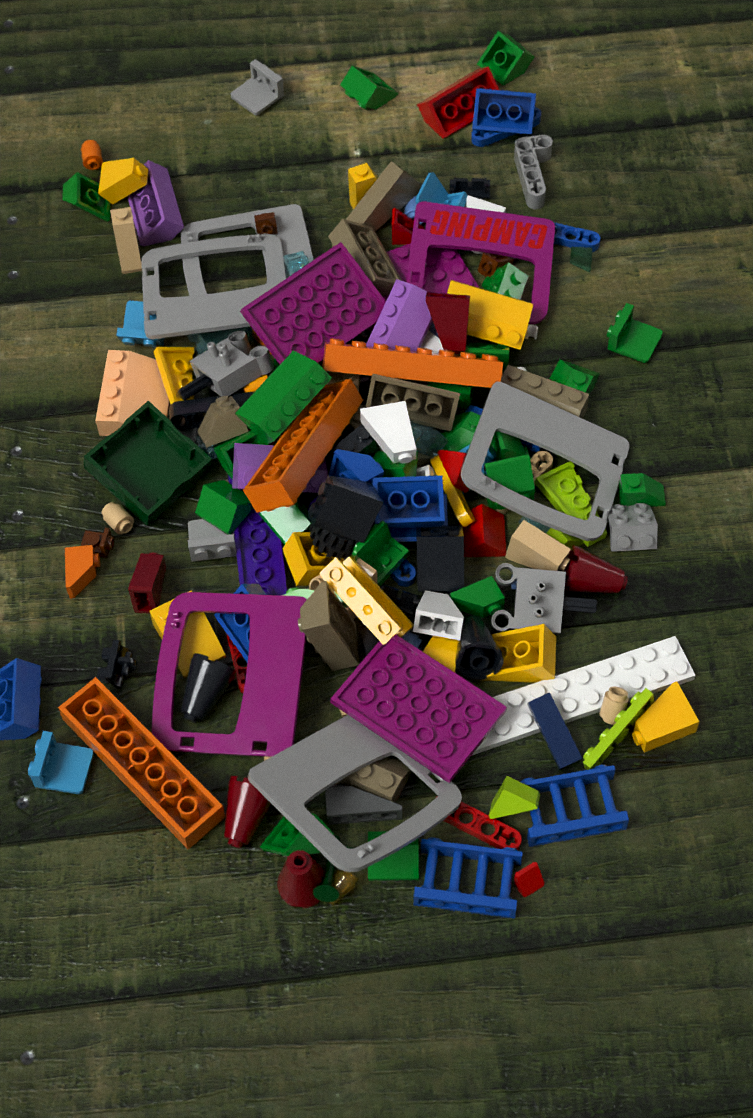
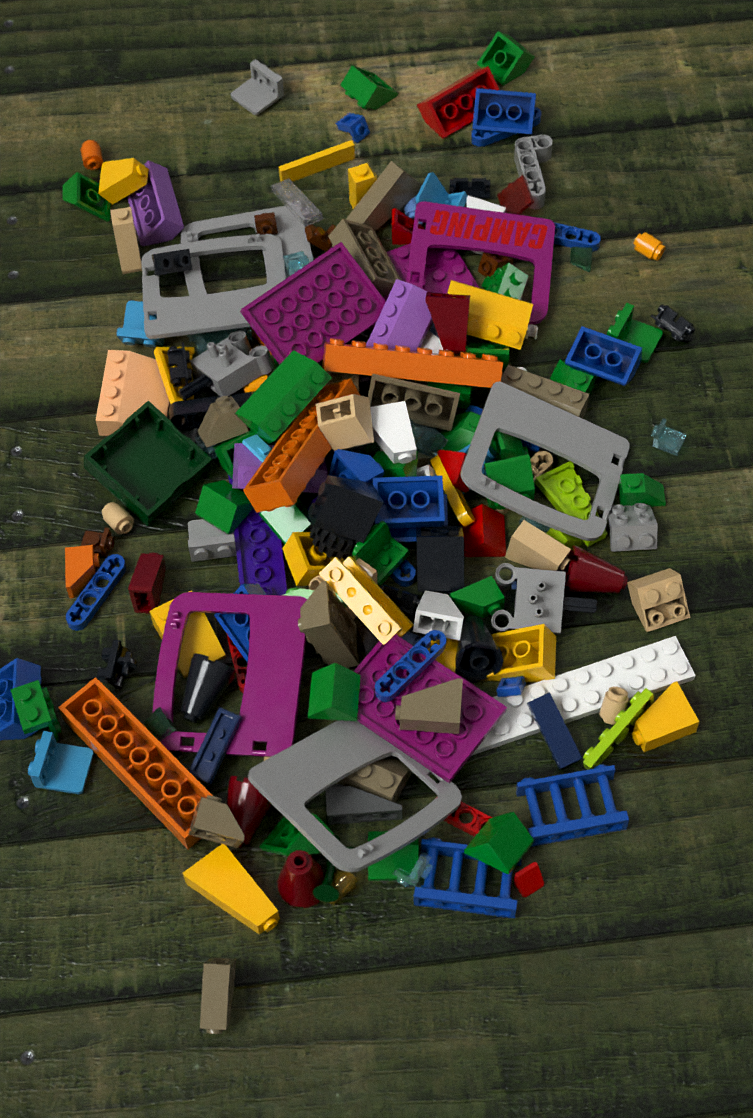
lime slope [489,776,540,819] -> none
none -> green bracket [10,680,62,741]
none -> blue beam [66,554,126,631]
none -> clear green slope [144,707,177,741]
none -> black hips [151,249,193,276]
none -> black hinge [167,342,192,387]
none -> yellow slope [183,844,280,935]
none -> dark tan slope [188,795,245,848]
none -> dark blue tile [189,707,243,785]
none -> dark tan slope [200,957,237,1034]
none -> medium azure piece [242,434,272,463]
none -> clear tile [271,178,323,227]
none -> yellow tile [279,140,355,185]
none -> reddish brown bracket [304,223,336,252]
none -> green slope [308,663,361,721]
none -> tan slope [316,394,374,451]
none -> blue bracket [336,113,370,143]
none -> blue beam [375,630,446,702]
none -> clear light blue bracket [393,853,433,888]
none -> dark tan slope [395,678,463,734]
none -> green slope [464,811,534,875]
none -> blue tile [496,676,526,697]
none -> clear red piece [497,175,534,215]
none -> blue slope [565,326,642,386]
none -> tan slope [627,568,690,632]
none -> light orange brick [633,232,666,261]
none -> black hinge [651,304,695,342]
none -> clear light blue bracket [651,418,686,456]

